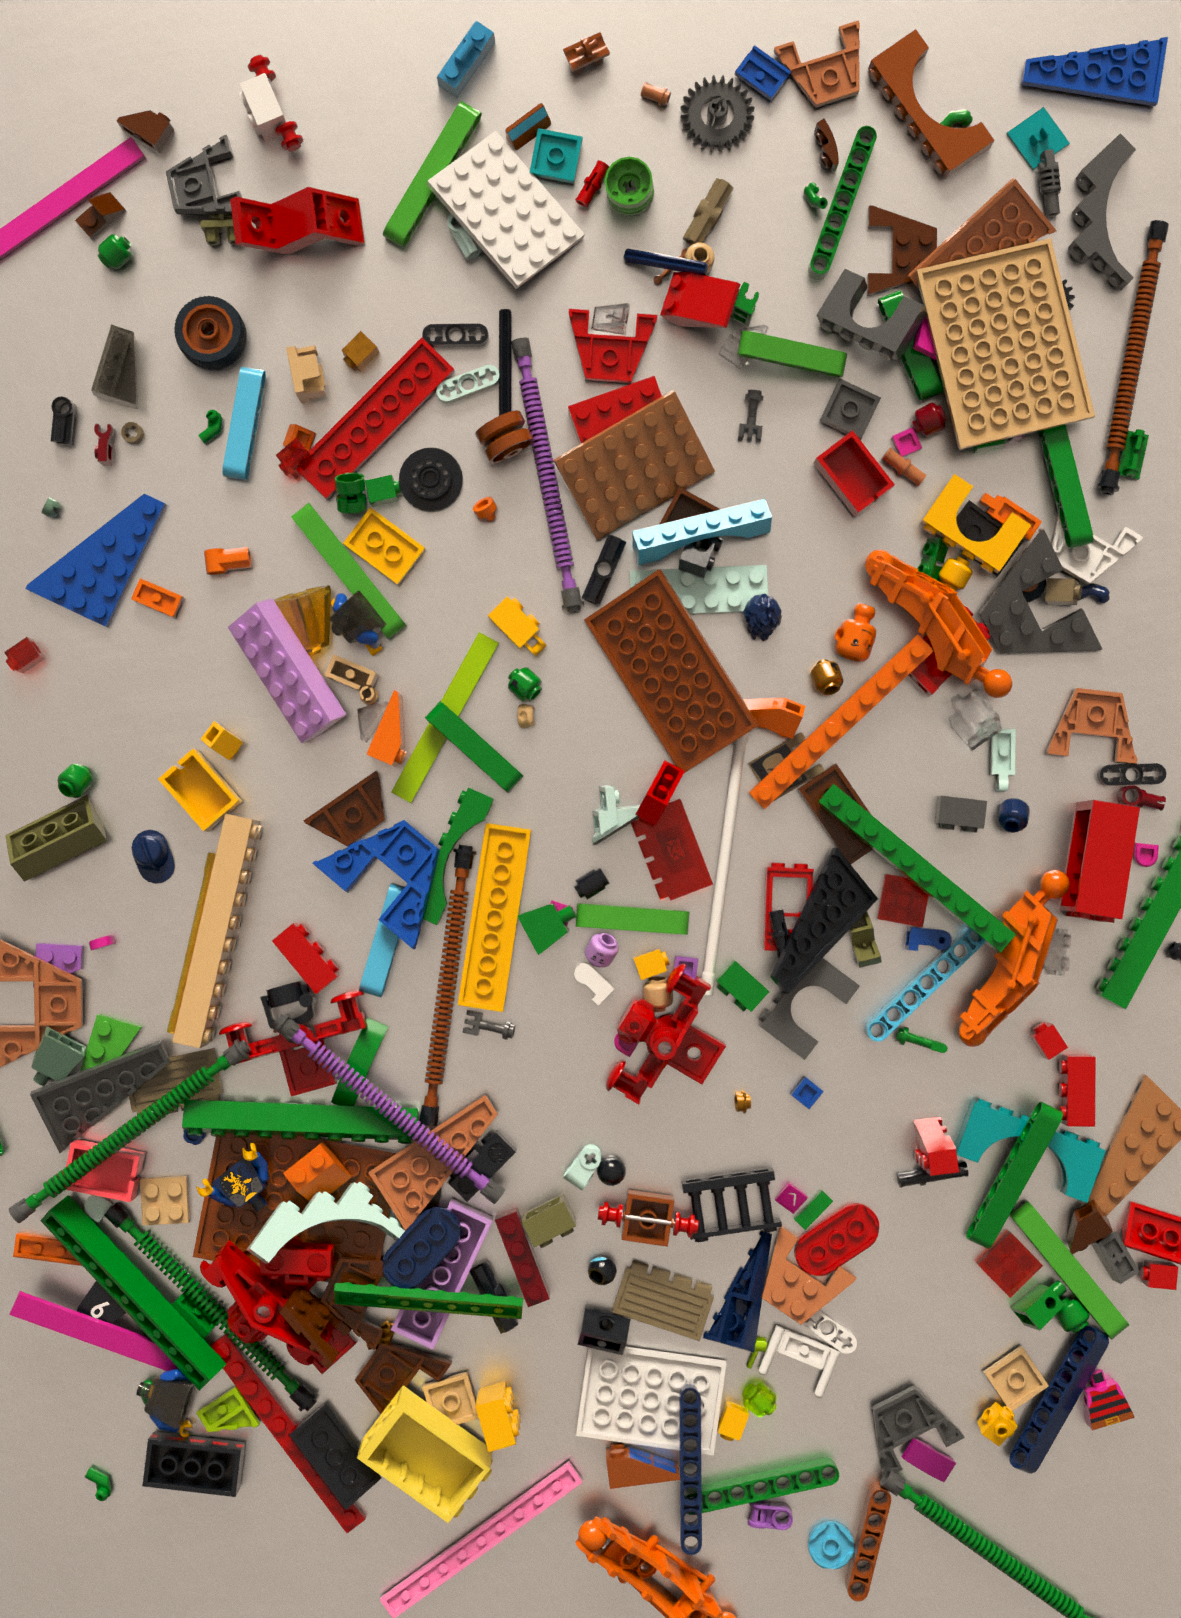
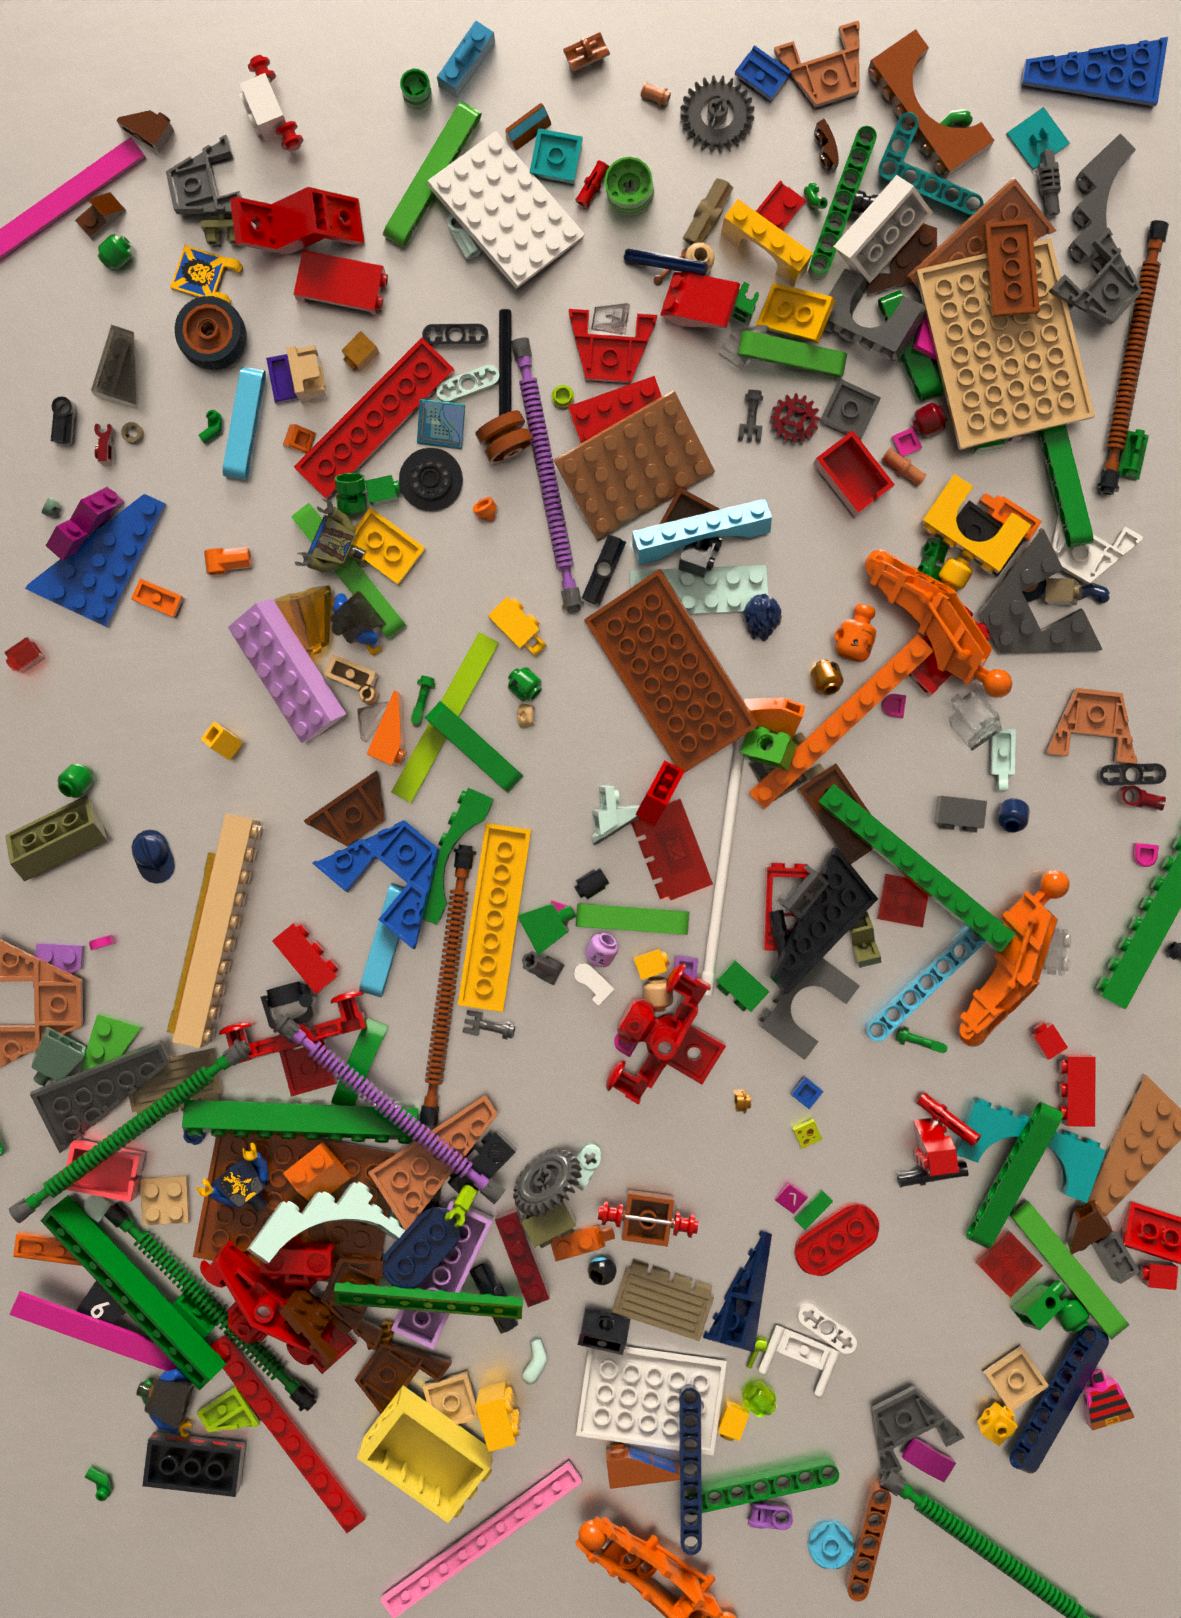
yellow piece [158,749,243,832] -> none
clear red bracket [276,438,311,479] -> none
black plate [288,1404,382,1510] -> none
black piece [597,1157,626,1186] -> none
black fence [681,1168,782,1242] -> none
nougat wing [761,1227,857,1325] -> none
blue leg [905,926,952,951] -> none
red container [1059,800,1140,923] -> none
none -> magenta arch [45,487,124,561]
none -> flag [170,245,243,303]
none -> dark purple tile [266,354,298,404]
none -> red panel [293,250,388,316]
none -> torso [295,499,367,573]
none -> green wheel [400,68,432,110]
none -> green hinge [411,675,436,728]
none -> piece [417,399,466,449]
none -> lime bar [445,1185,478,1228]
none -> dark grey gear [513,1149,582,1217]
none -> dark grey piece [521,951,565,985]
none -> light aqua arm [522,1339,547,1385]
none -> lime plate [551,385,574,408]
none -> orange hinge [551,1225,615,1262]
none -> yellow arch [721,199,813,287]
none -> bright green brick [739,726,797,771]
none -> red plate [756,180,806,231]
none -> yellow plate [756,283,836,343]
none -> dark red gear [770,393,820,445]
none -> dark grey hinge [778,865,829,919]
none -> neon yellow slope [792,1118,822,1149]
none -> white brick [834,175,933,283]
none -> black wheel [851,190,879,214]
none -> teal beam [879,112,984,215]
none -> dark pink tile [881,694,906,719]
none -> red pin [917,1093,981,1147]
none -> dark orange plate [984,219,1040,317]
none -> dark grey wing [1049,228,1143,325]

